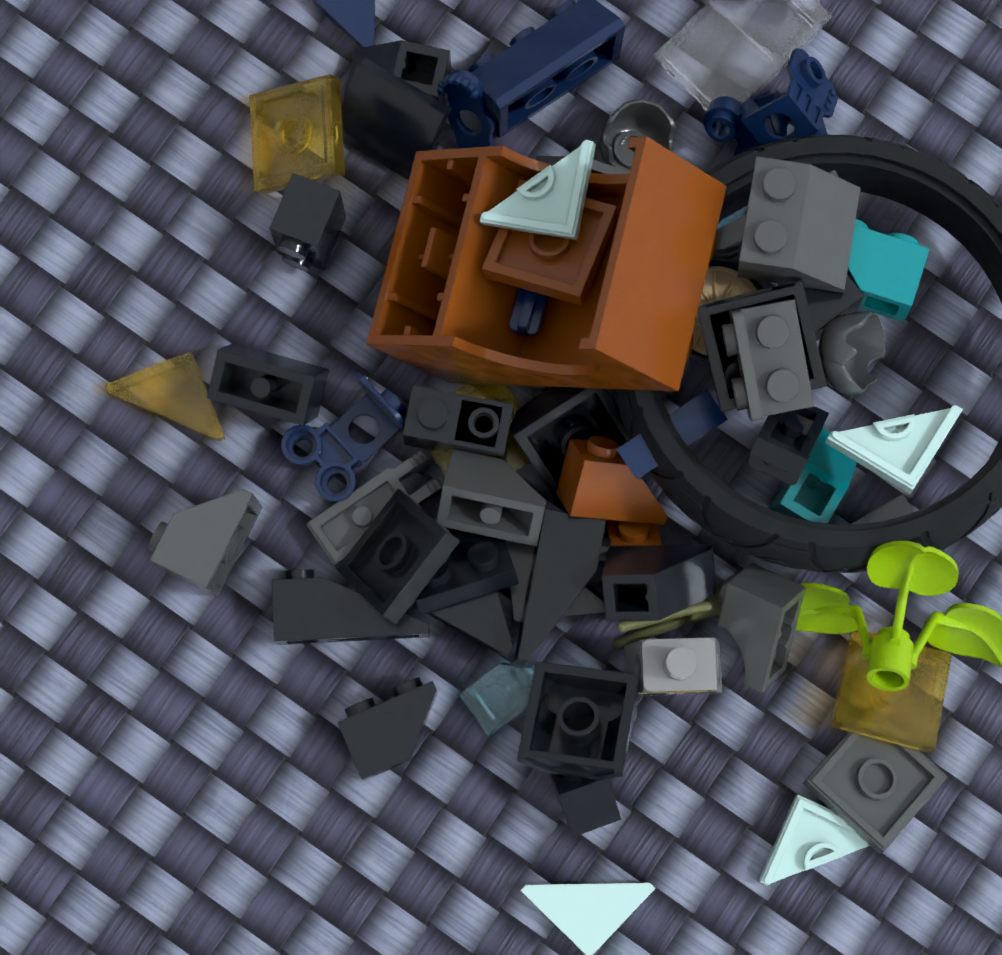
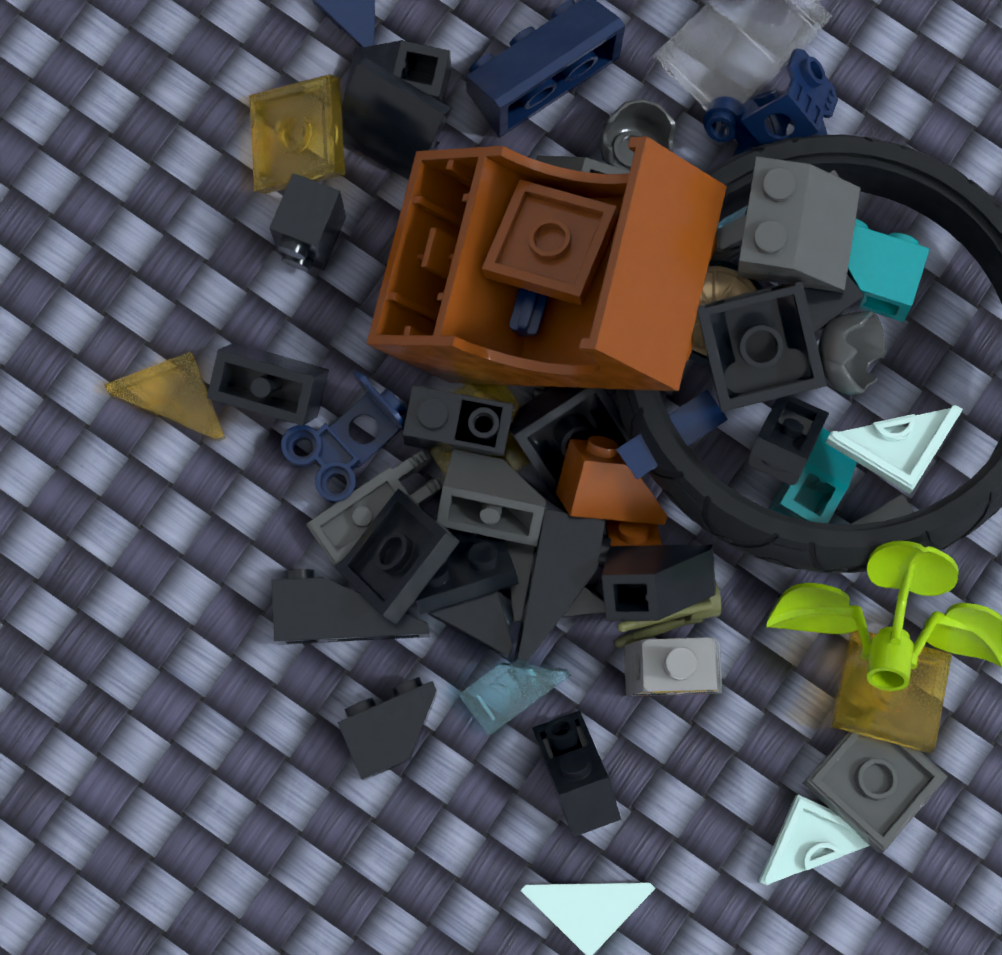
dark grey slope [148,489,263,597] -> none
dark blue piece [437,70,495,148] -> none
light aqua tile [480,140,596,241] -> none
black slope [517,661,640,780] -> none
dark grey arch [718,563,806,693] -> none
dark grey bracket [721,299,814,421] -> none

